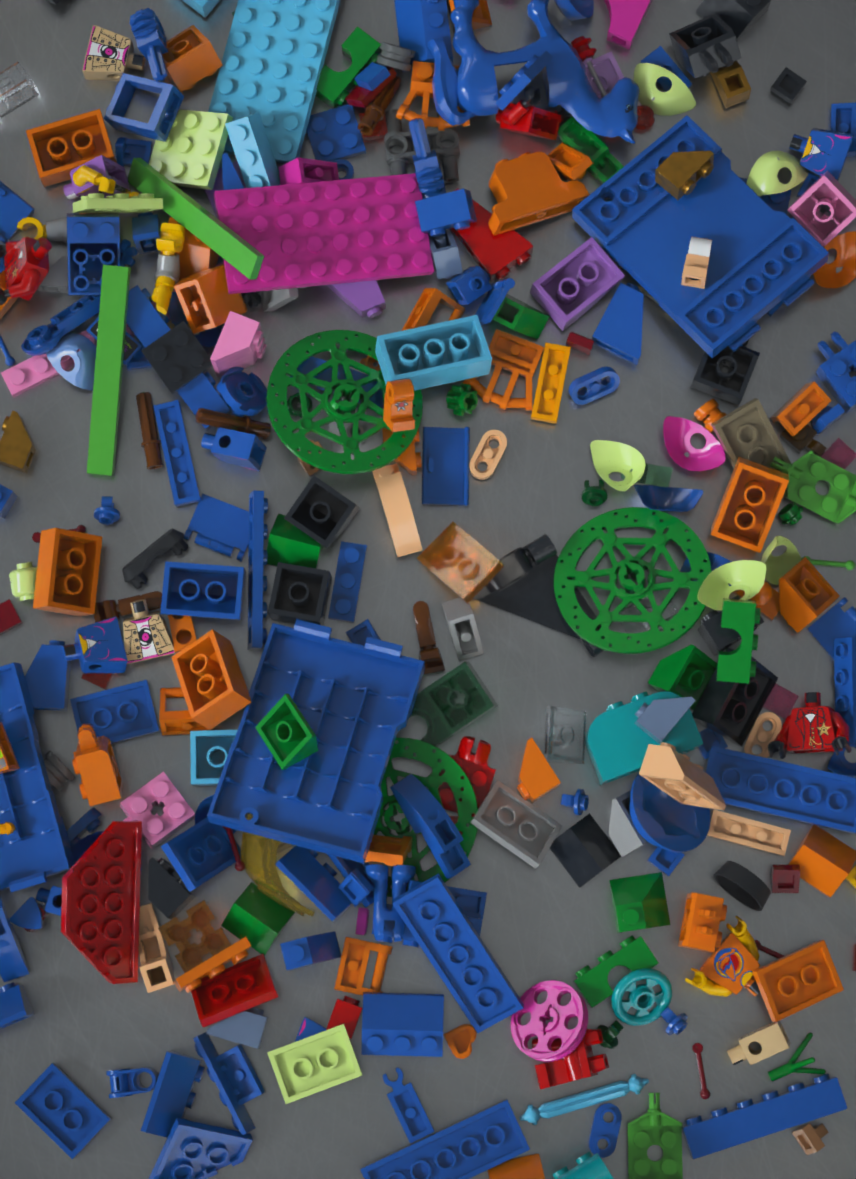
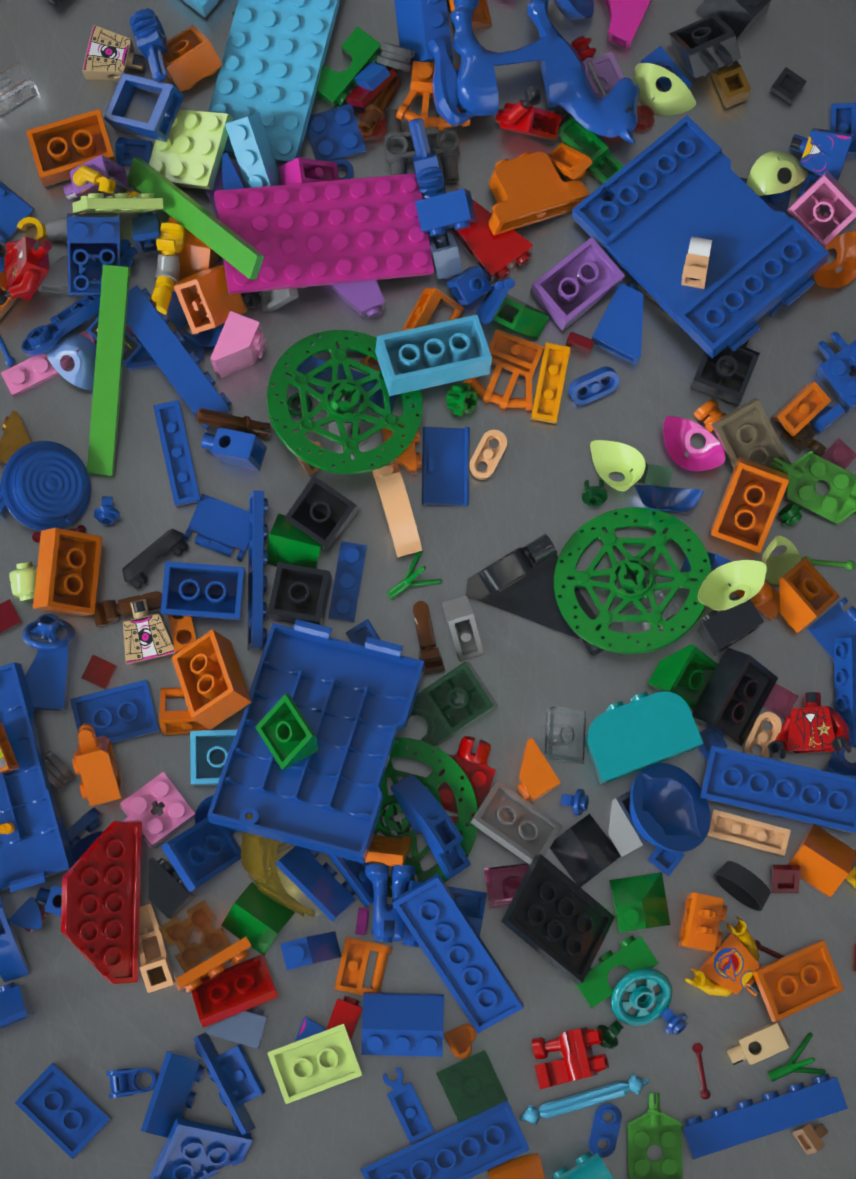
blue torso [62,617,128,673] -> none
reddish brown axle [136,392,163,470] -> none
black plate [141,321,213,394] -> none
blue plate [216,367,267,417] -> none
dark red hinge [222,826,245,871] -> none
blue tile [338,869,374,907] -> none
orange leg [383,379,415,432] -> none
clear orange plate [417,522,504,604] -> none
blue plate [495,51,553,111] -> none
dark pink wedge [511,980,588,1062] -> none
sand blue slope [634,697,695,744] -> none
light nougat slope [639,742,726,810] -> none
pearl gold slope [655,151,714,200] -> none
green arch [716,598,761,684] -> none
none -> blue piece [1,441,91,531]
none -> blue piece [22,614,75,650]
none -> green plant [386,548,442,600]
none -> clear green brick [436,1049,508,1123]
none -> clear pink slope [484,863,530,910]
none -> black plate [501,854,615,984]

